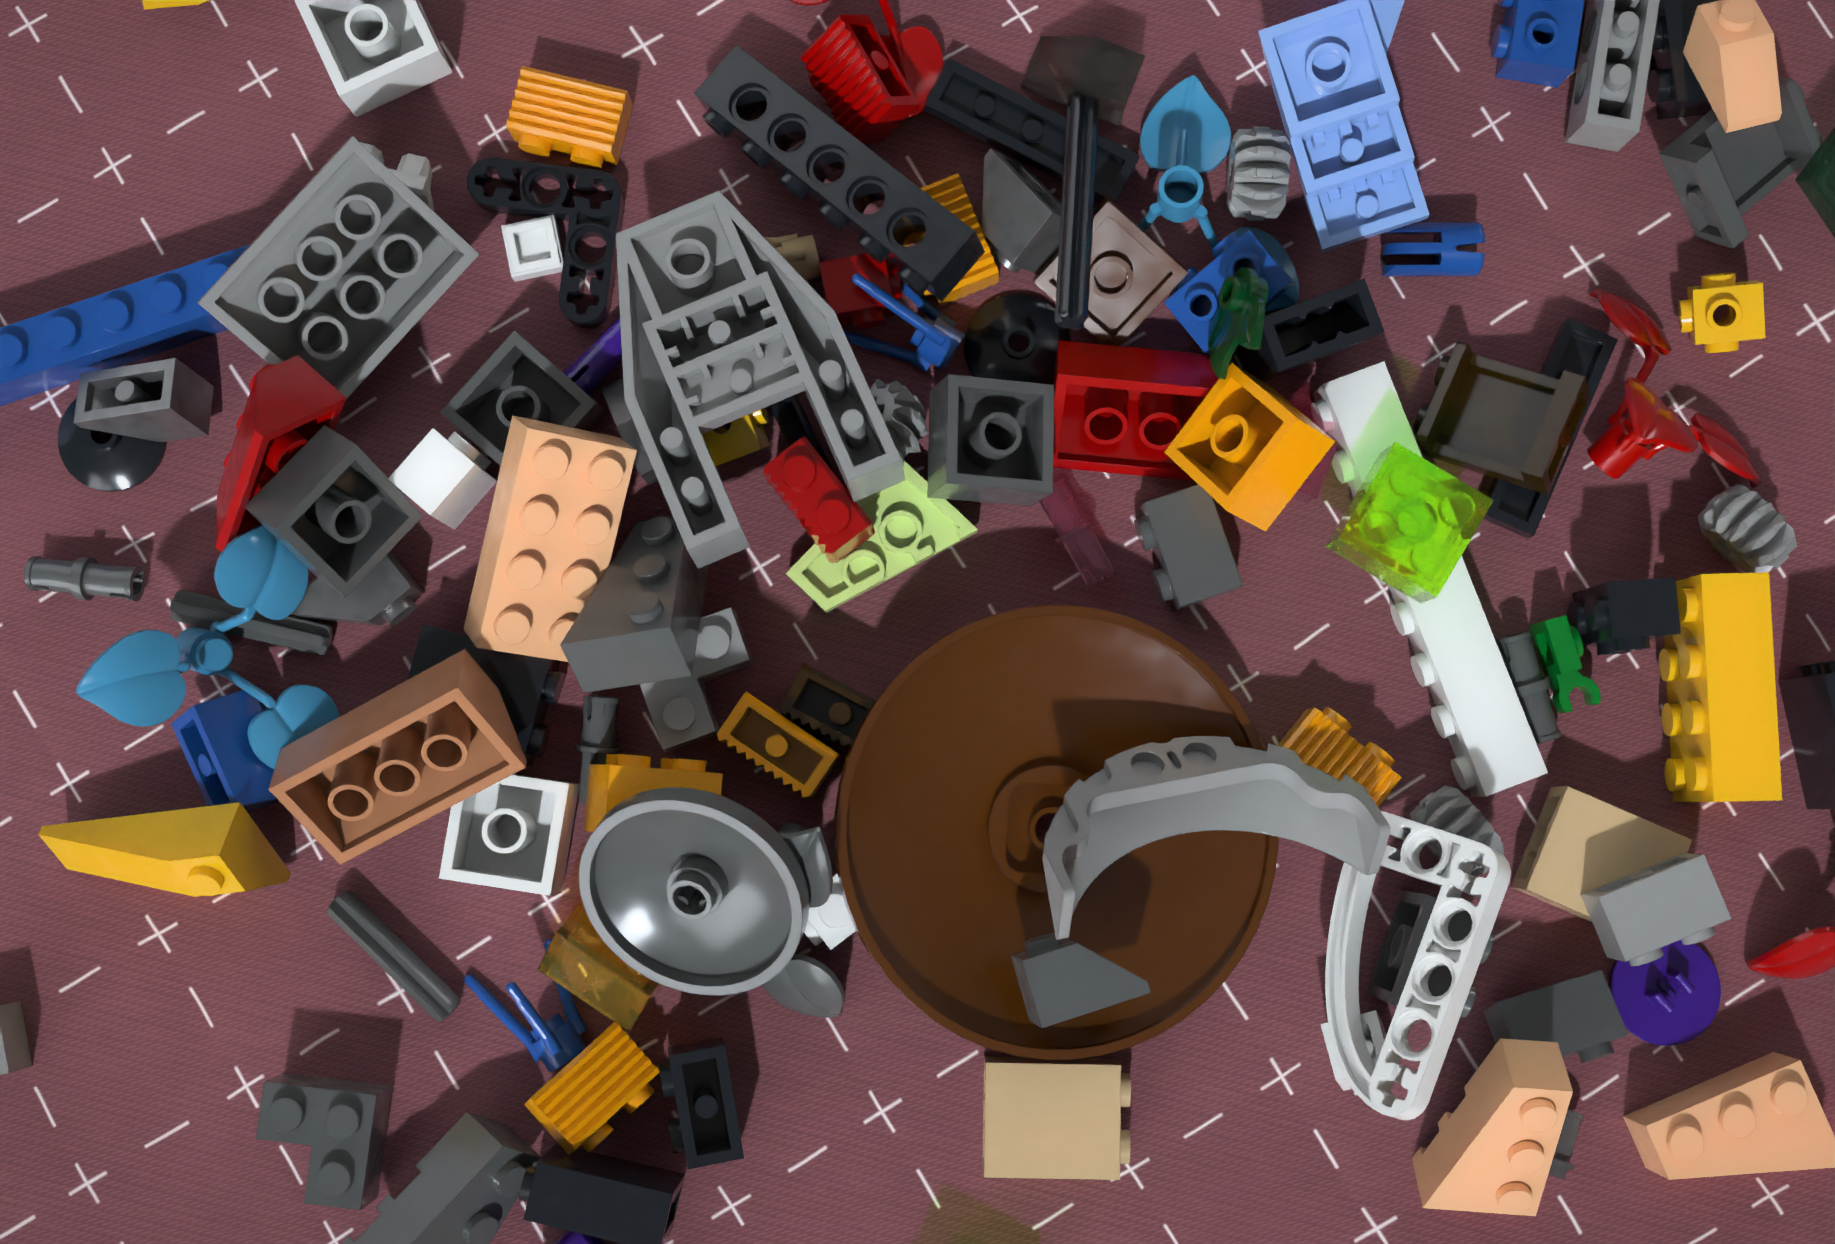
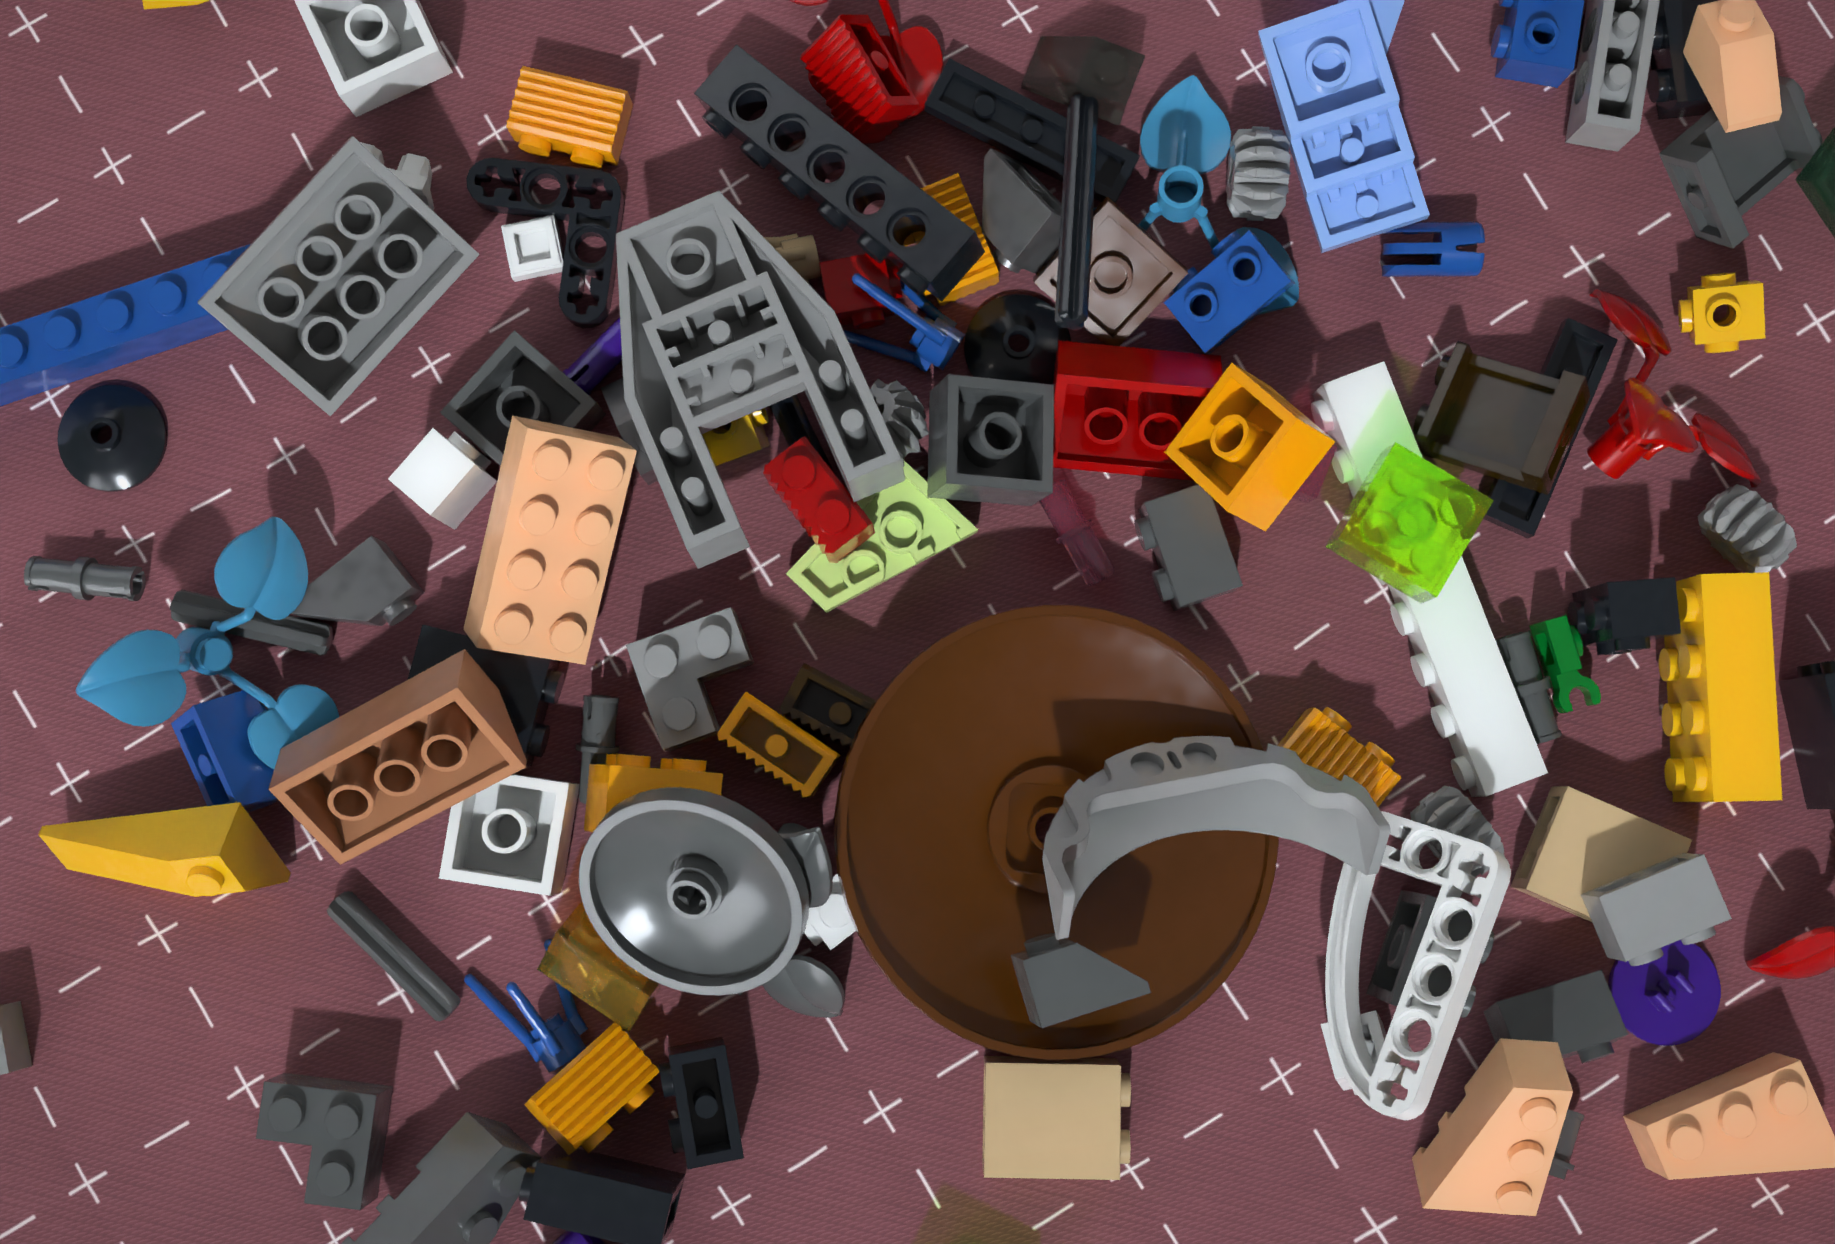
flat silver slope [74,358,214,442] -> none
red slope [215,355,346,552] -> none
dark grey brick [244,425,423,598] -> none
dark grey wedge [560,516,709,693] -> none
dark green plate [1208,267,1268,380] -> none
black brick [1236,278,1385,382] -> none

